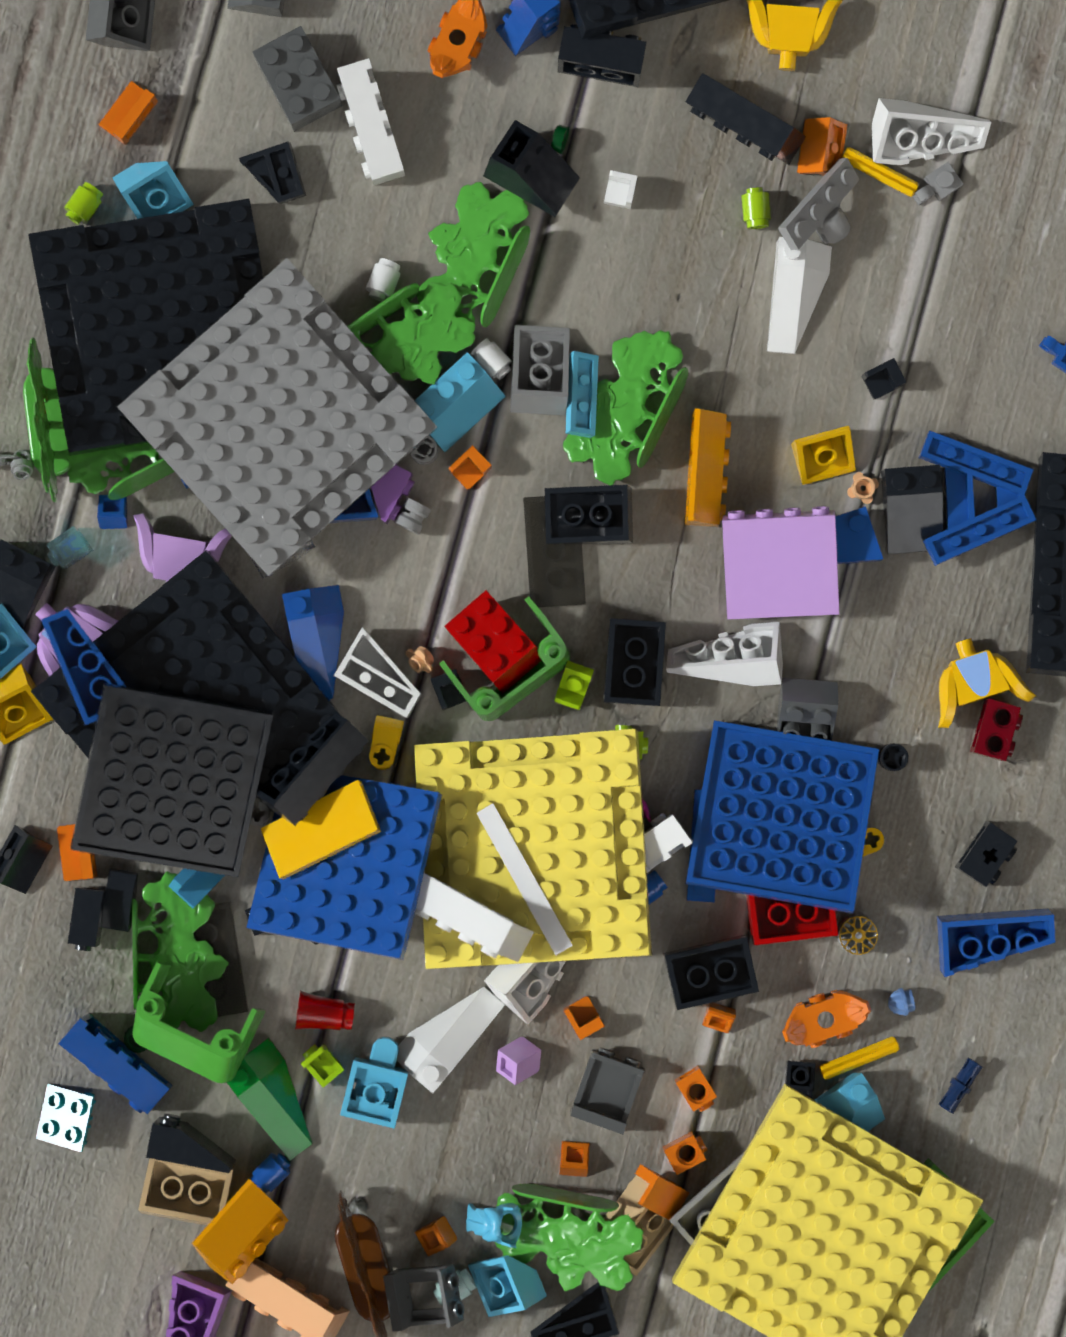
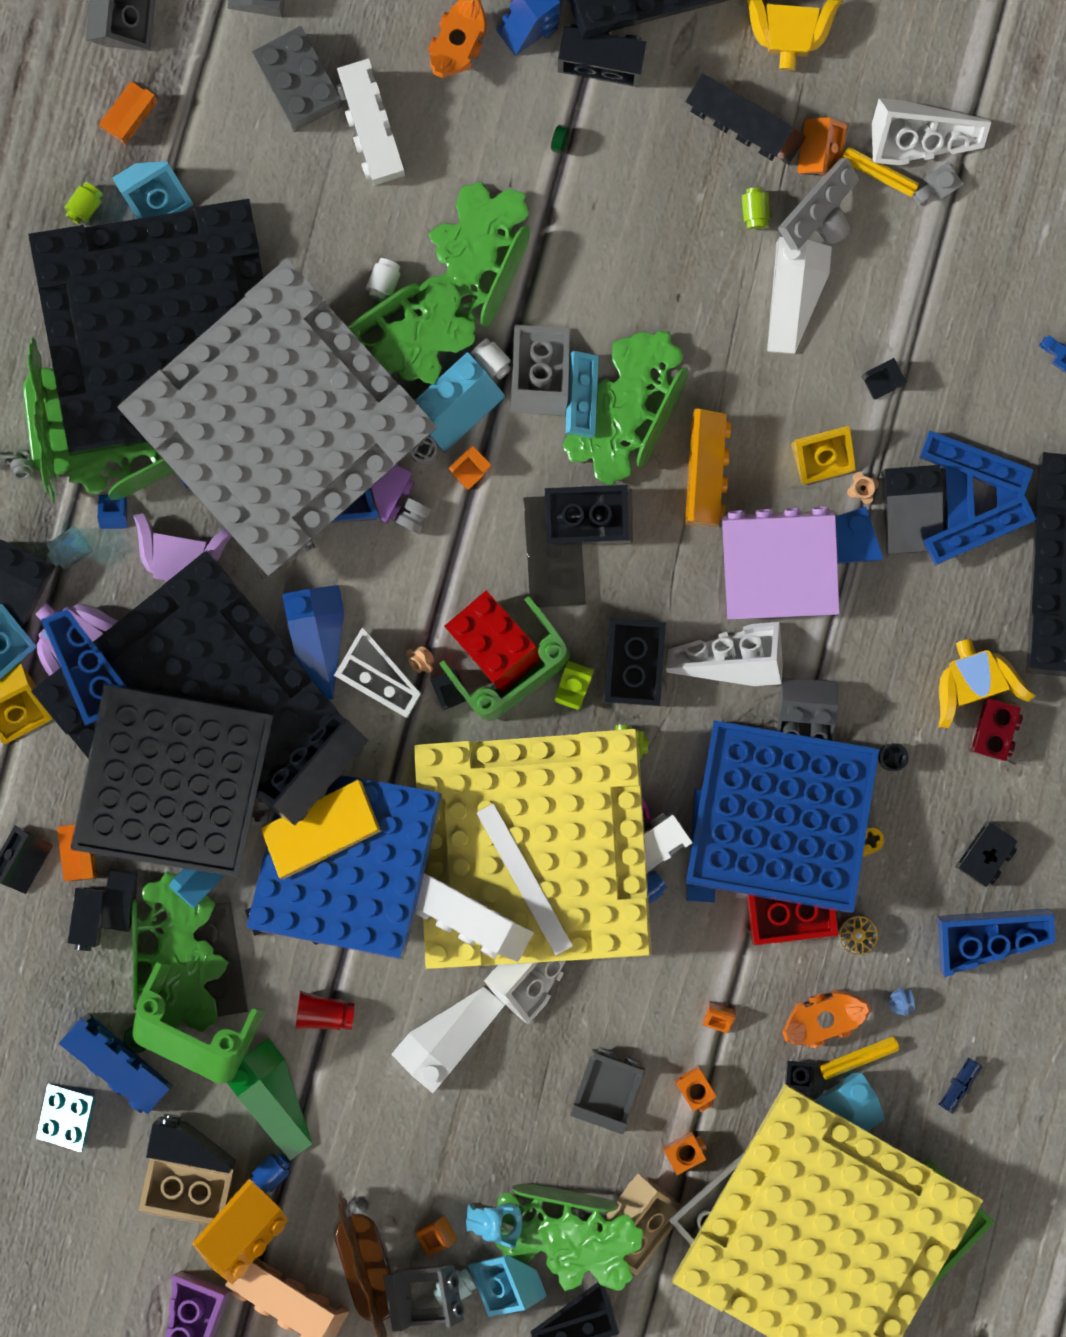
black wing [239,141,306,204] -> none
lime bracket [301,1043,345,1088] -> none
medium azure brick [340,1037,409,1129] -> none
yellow piece [369,715,404,770] -> none
black slope [483,120,580,217] -> none
lavender panel [496,1037,541,1085] -> none
orange slope [559,1141,590,1177] -> none
orange panel [563,996,605,1040] -> none
white panel [604,170,637,209] -> none
orange panel [635,1164,689,1220] -> none
black brick [663,935,759,1010] -> none

